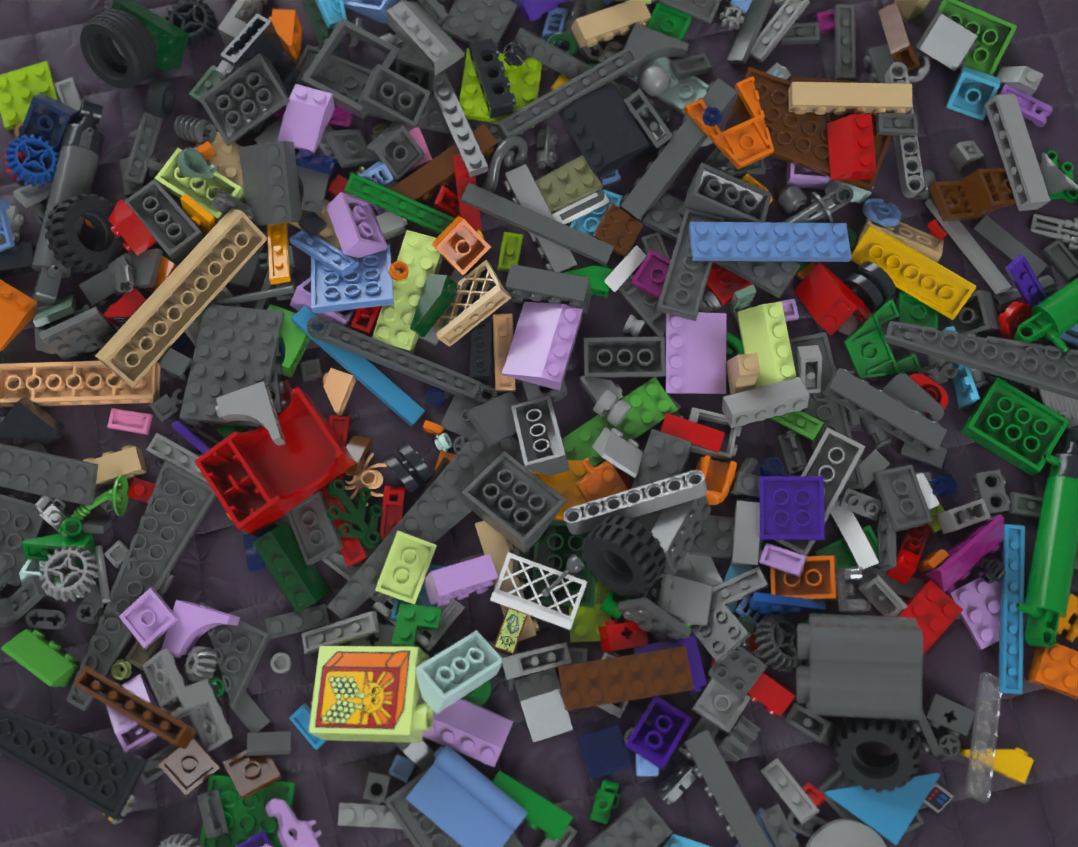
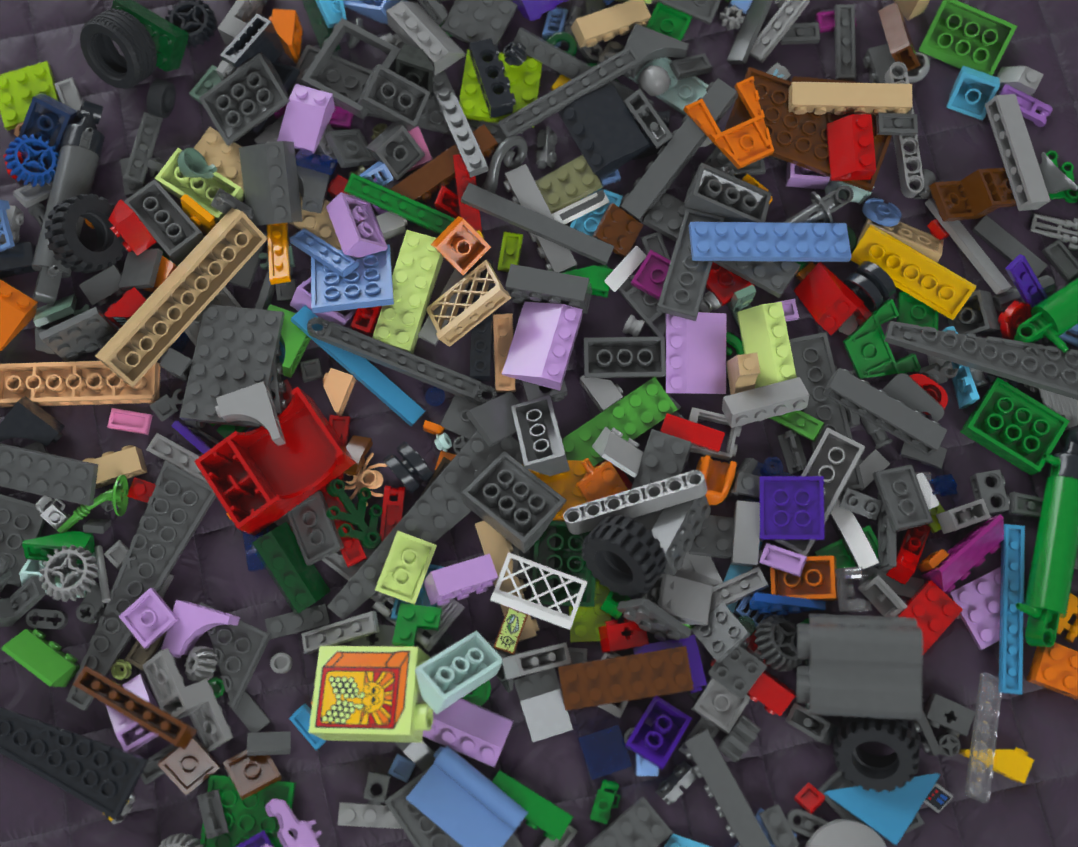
green tile [60,517,83,538] -> none
dark grey piece [108,253,136,293] -> none
dark grey piece [174,114,217,144] -> none
orange tile [195,141,217,161] -> none
dark grey bar [216,285,295,306] -> none
black tile [298,212,327,238] -> none
orange plate [388,261,409,281] -> none
dark green slope [410,274,458,337] -> none
dark grey hinge [542,554,585,597] -> none
light grey wheel [593,389,632,427] -> none
clear blue plate [702,107,722,126] -> none
light grey tile [761,758,819,825] -> none
dark grey head [778,185,807,215] -> none
light grey slope [797,345,822,393] -> none
slope [915,12,977,72] -> none
light grey slope [948,141,984,171] -> none
black gear [978,558,1006,584] -> none

